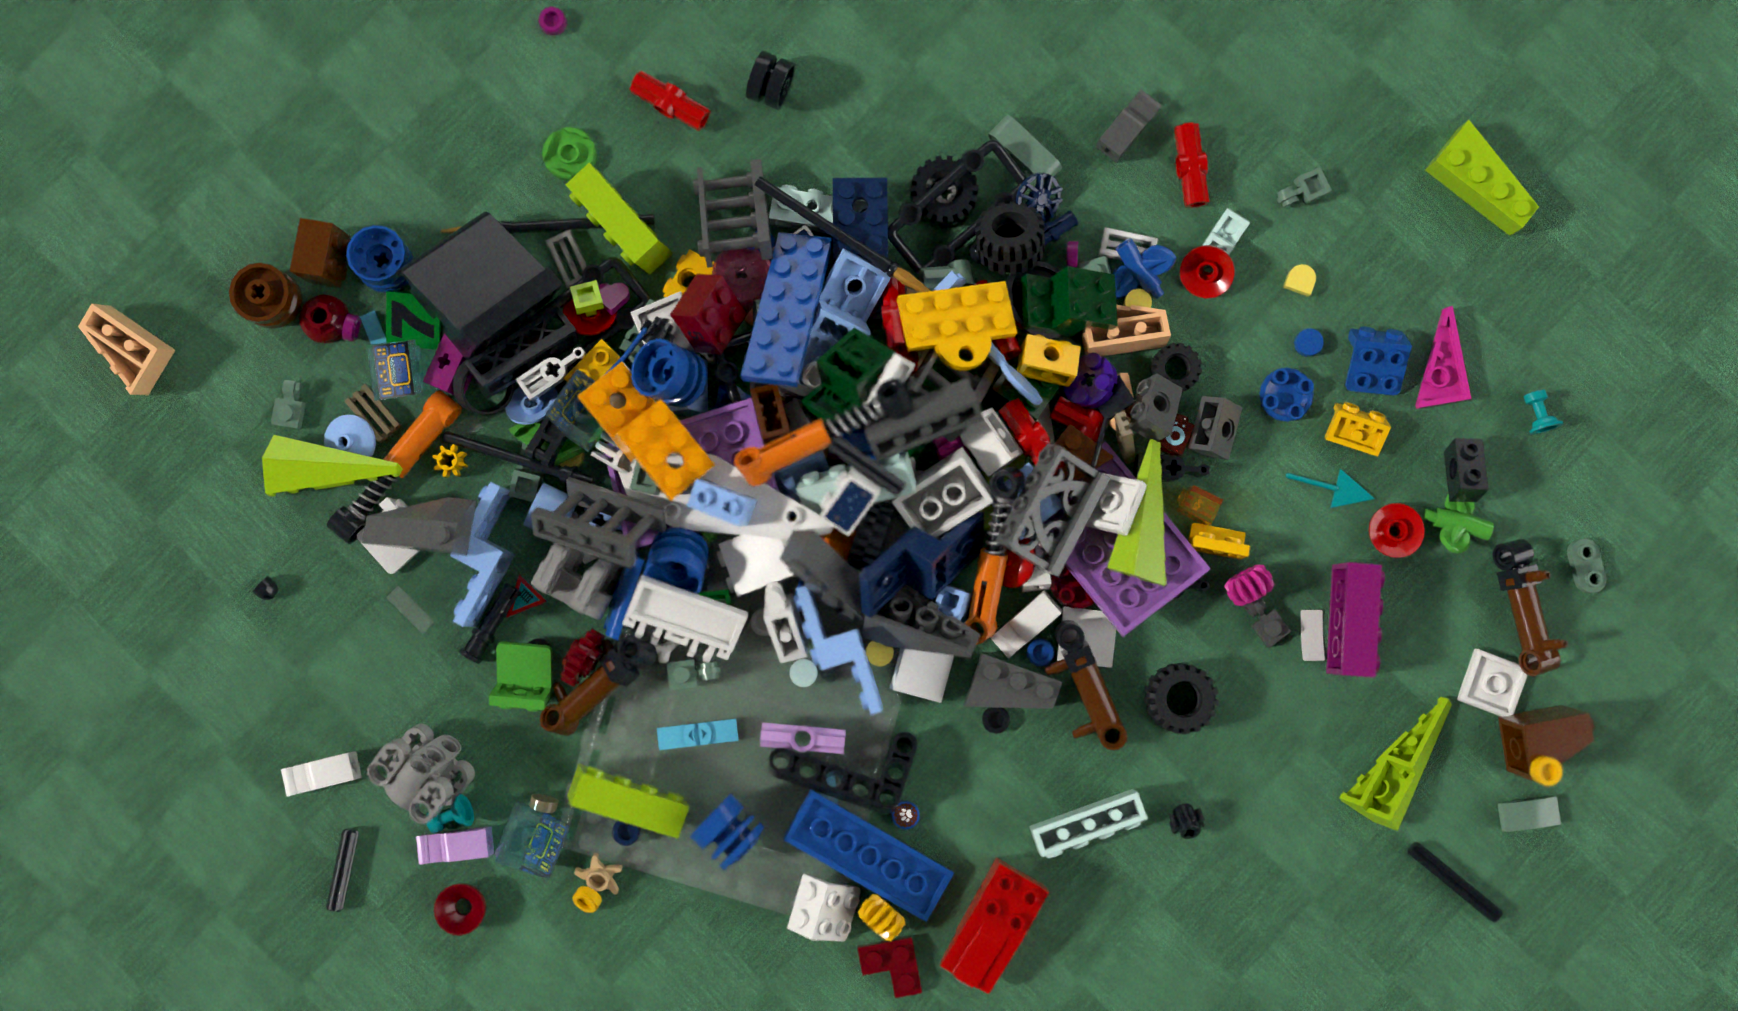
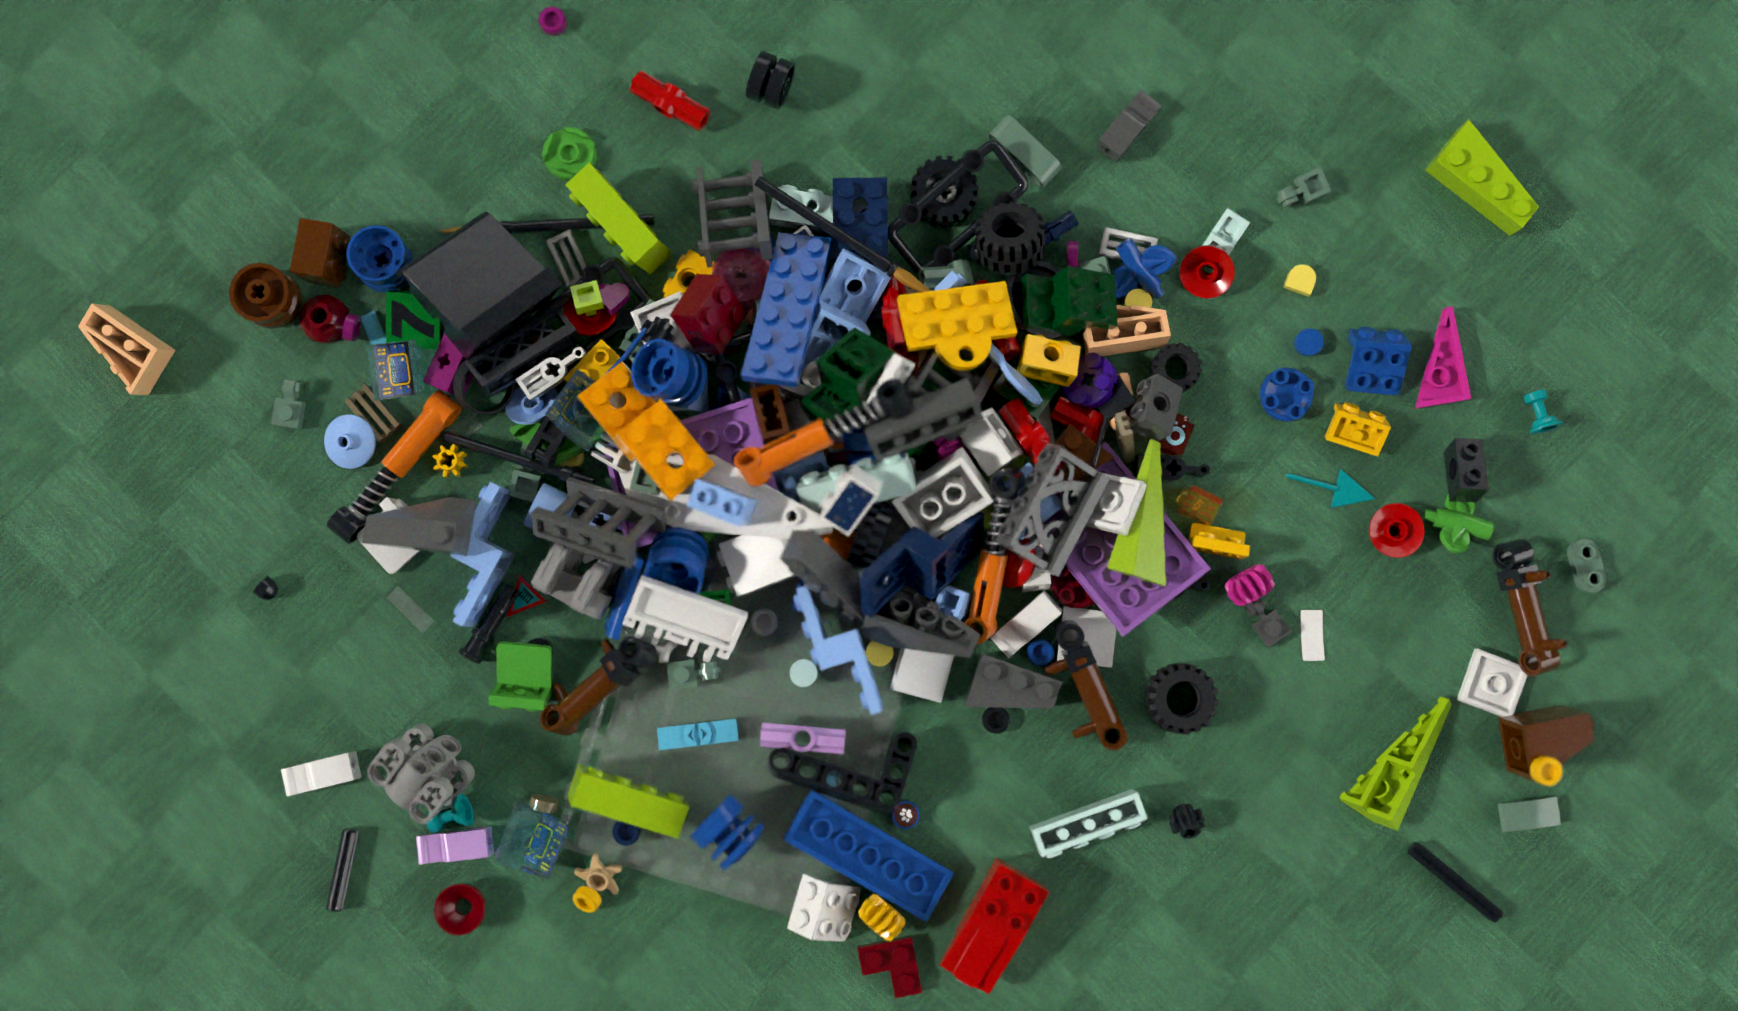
lime wedge [262,435,403,497] -> none
dark red gear [561,628,605,687] -> none
white brick [764,581,808,663] -> none
black axle [829,437,906,496] -> none
dark blue wheel [1016,173,1063,223] -> none
red piece [1174,122,1209,208] -> none
dark grey brick [1188,396,1242,460] -> none
magenta brick [1326,562,1385,678] -> none

